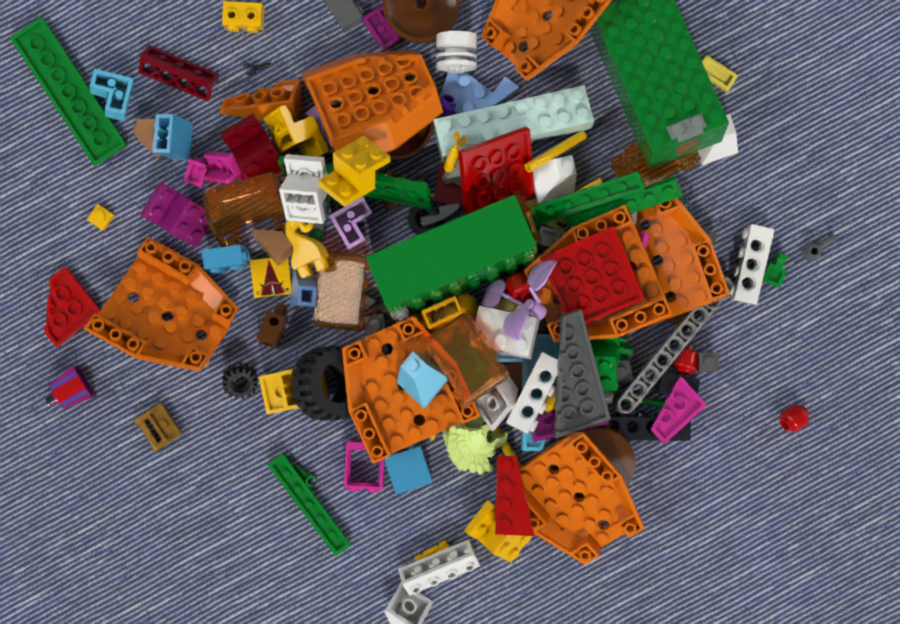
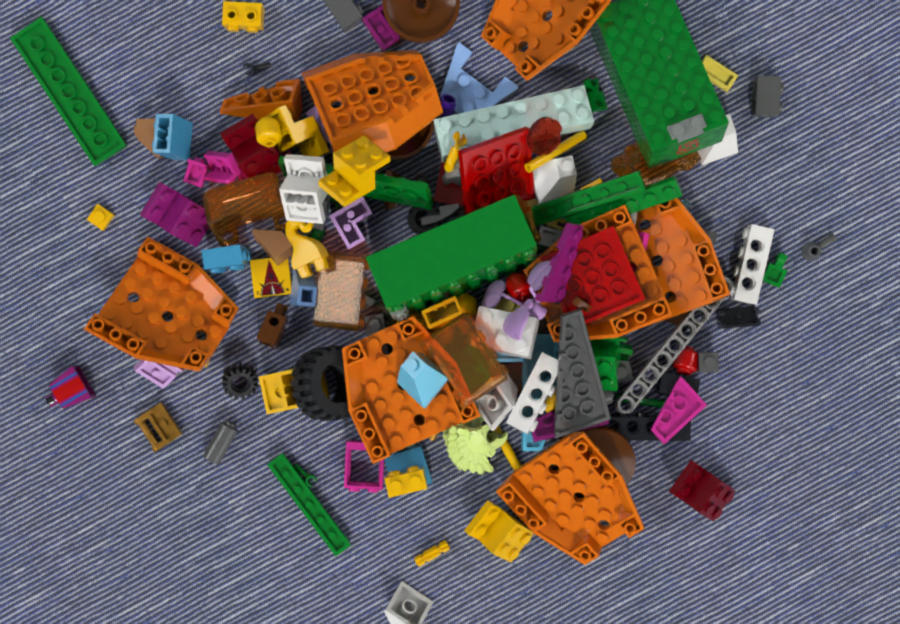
red plate [44,267,101,347] -> none
medium azure brick [90,69,133,121] -> none
dark red fence [138,45,220,102] -> none
white brick [398,539,480,596] -> none
white wheel [436,31,477,73] -> none
red wing [495,455,535,536] -> none
red head [779,404,809,433] -> none
none -> lavender plate [134,360,183,389]
none -> dark grey brick [203,420,238,464]
none -> yellow head [255,116,282,147]
none -> yellow brick [384,465,428,498]
none -> clear red tile [527,117,562,156]
none -> magenta wing [535,222,583,302]
none -> reddish brown tile [572,295,592,312]
none -> green plate [583,78,608,113]
none -> dark red bracket [669,460,735,522]
none -> black hinge [716,306,761,329]
none -> dark grey brick [752,76,784,118]

